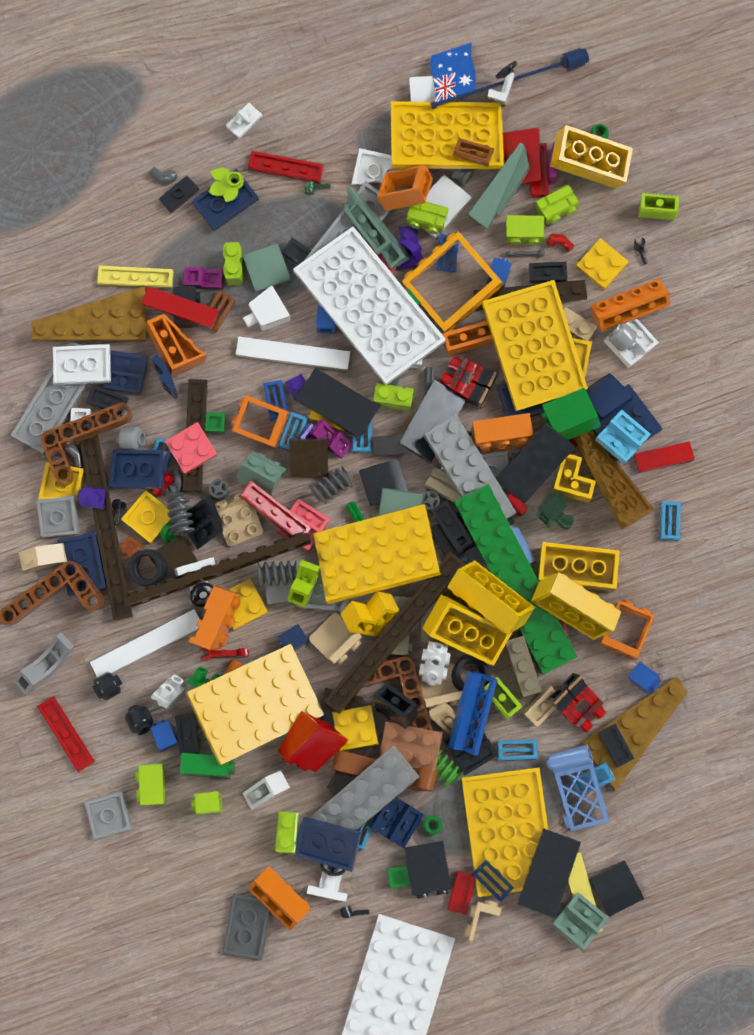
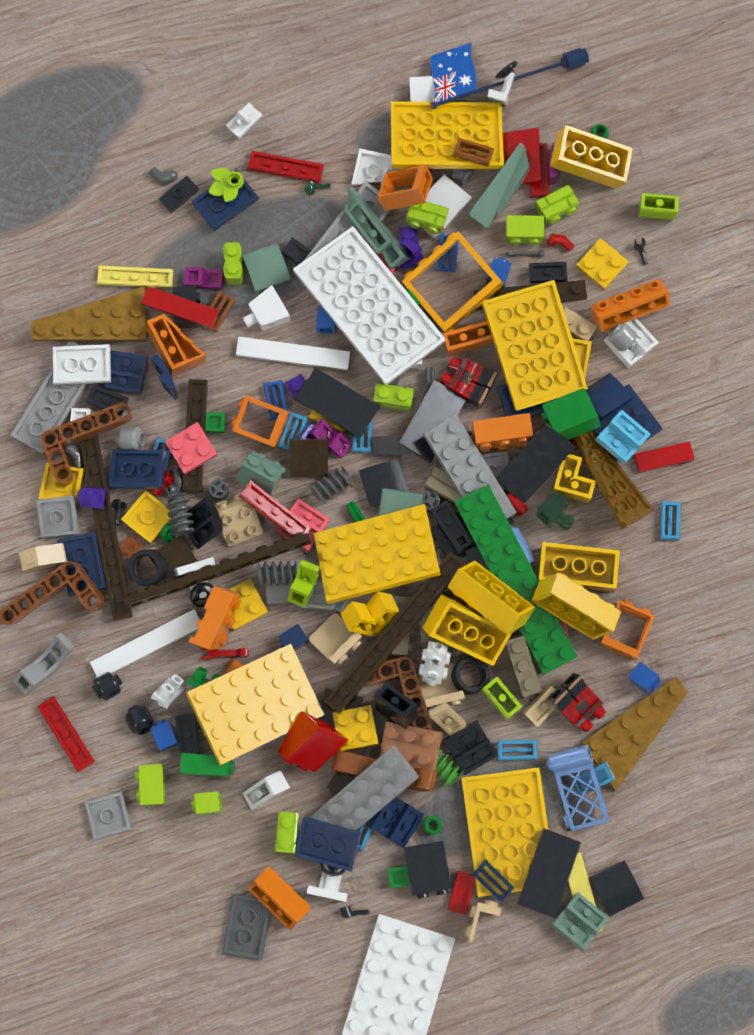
blue fence [448,671,497,755] -> none
black plate [598,723,634,768] -> none

